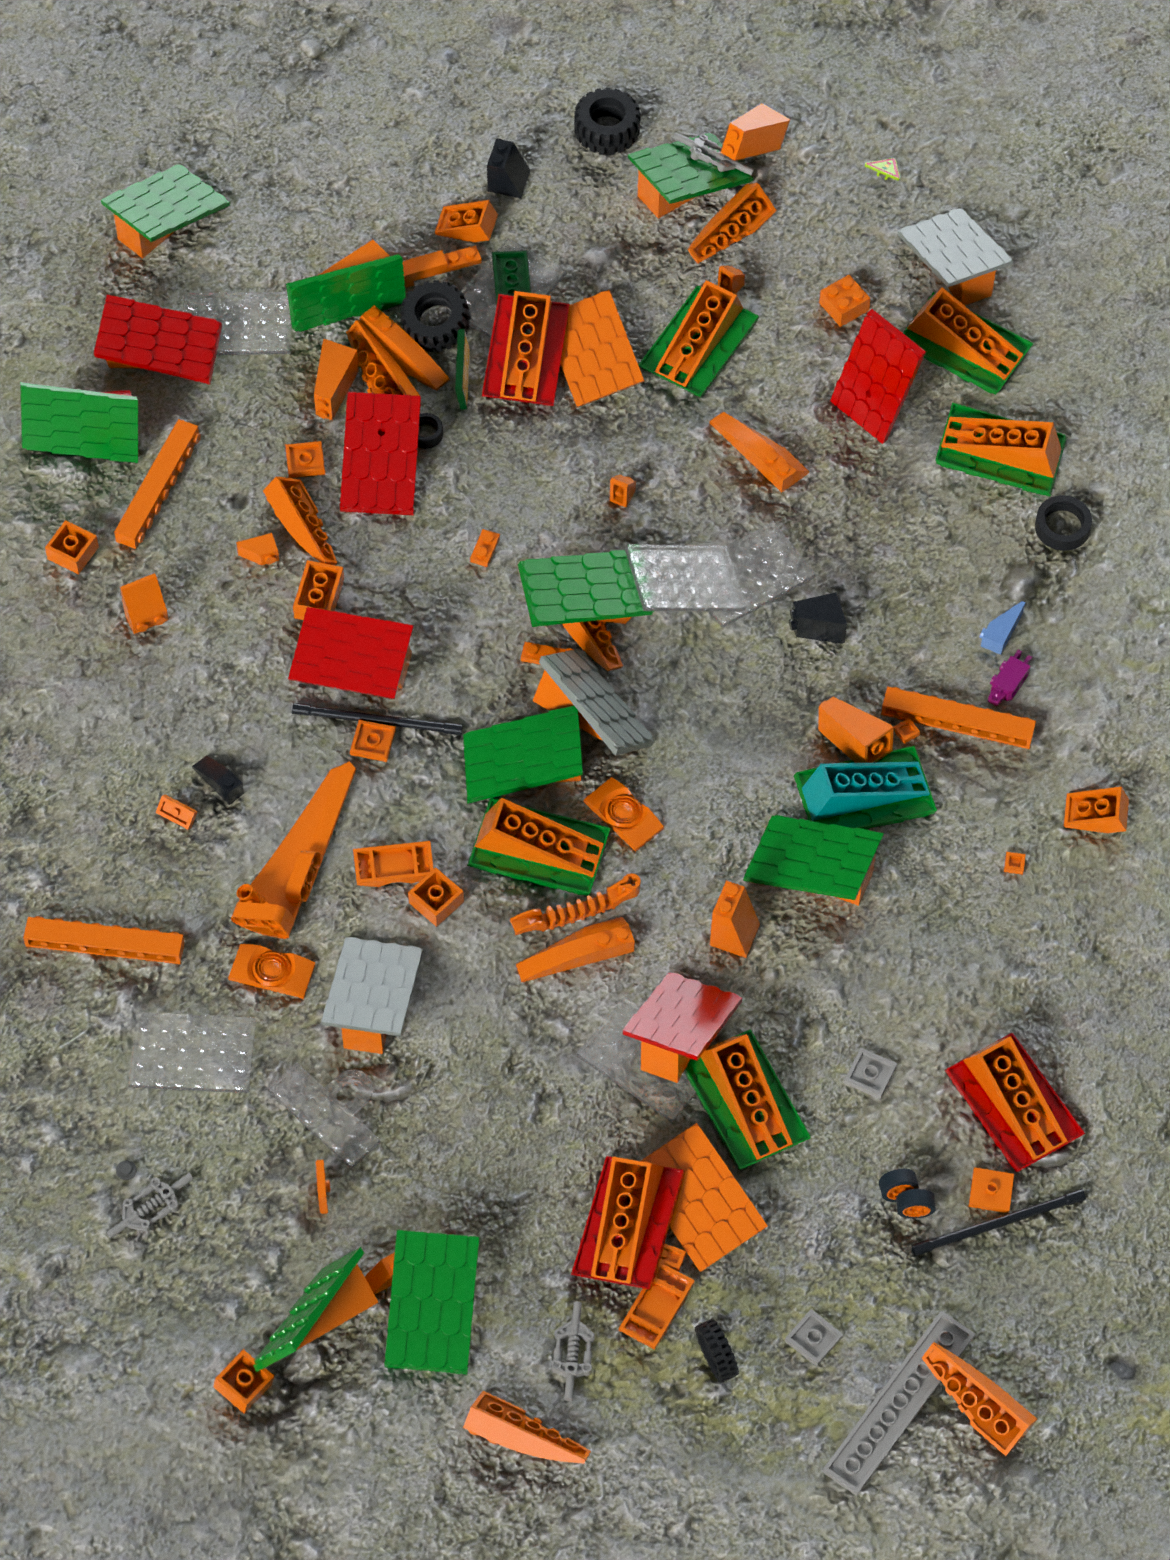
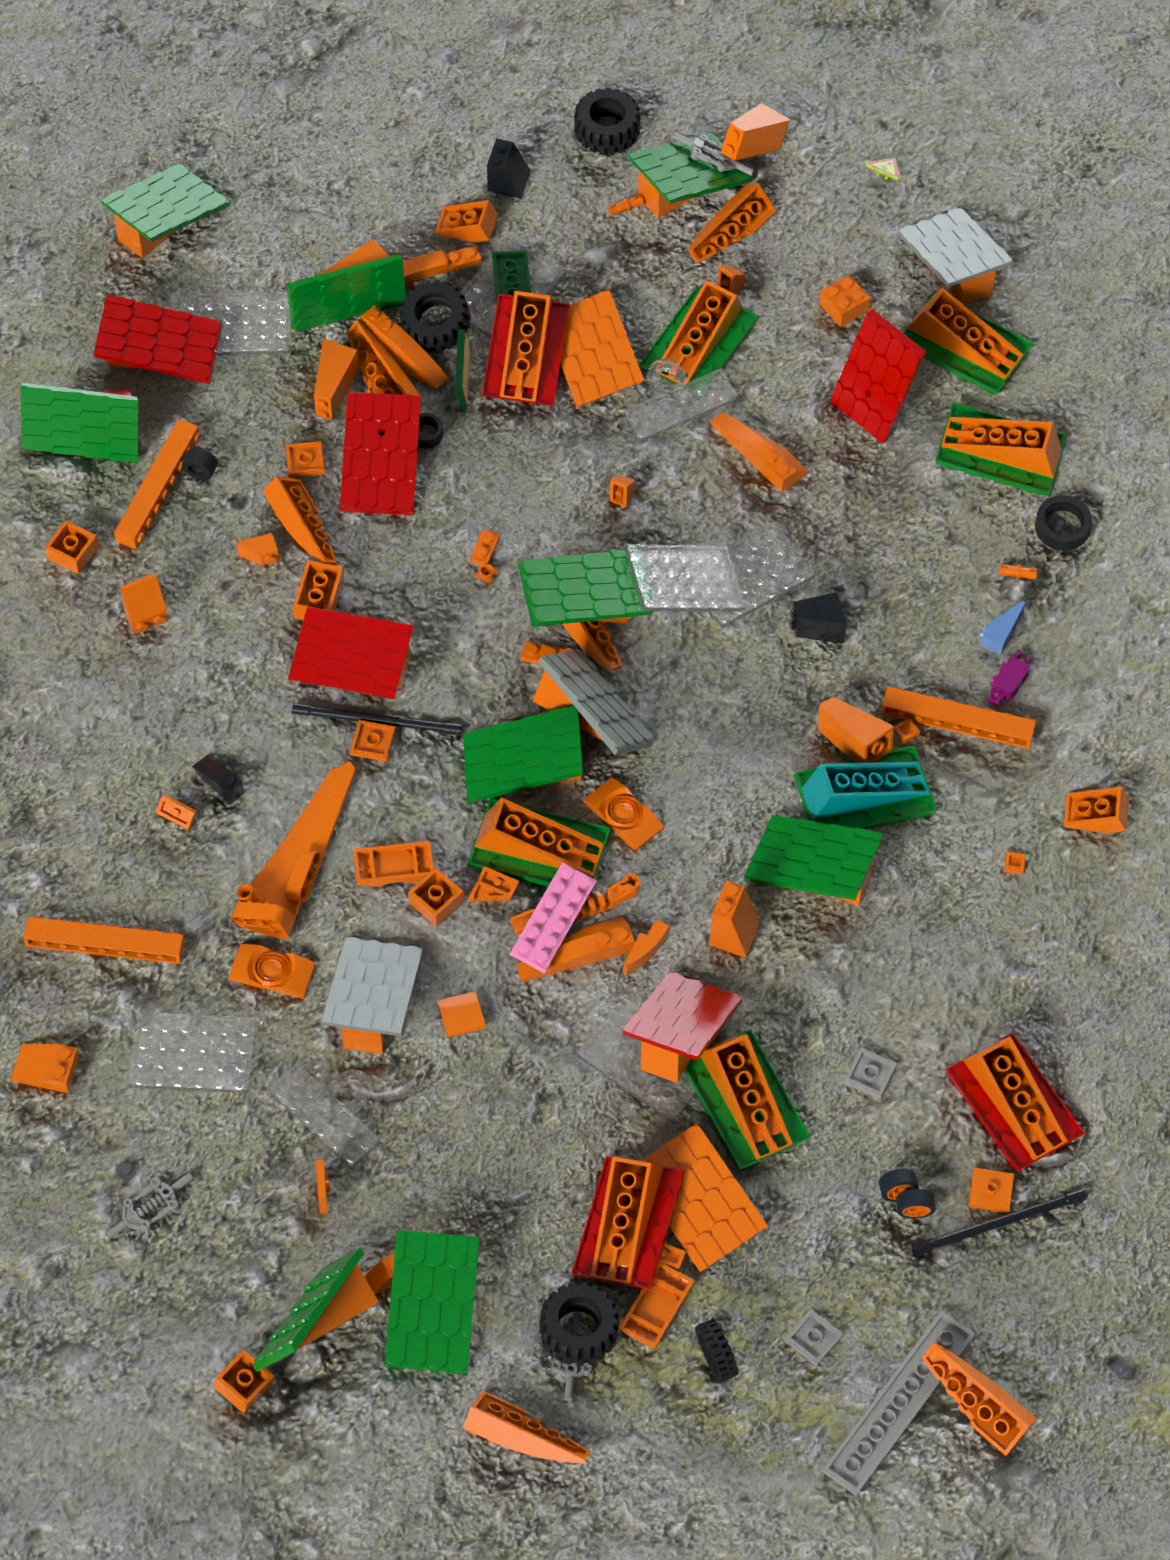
none -> orange slope [10,1044,80,1093]
none -> black tyre [182,447,218,481]
none -> orange slope [437,991,486,1038]
none -> orange wing [468,866,520,902]
none -> orange plate [476,564,497,583]
none -> bright pink plate [510,862,596,973]
none -> black tyre [539,1282,619,1366]
none -> orange pin [607,194,644,216]
none -> clear plate [623,359,738,443]
none -> orange slope [623,920,670,974]
none -> orange pin [999,563,1037,580]

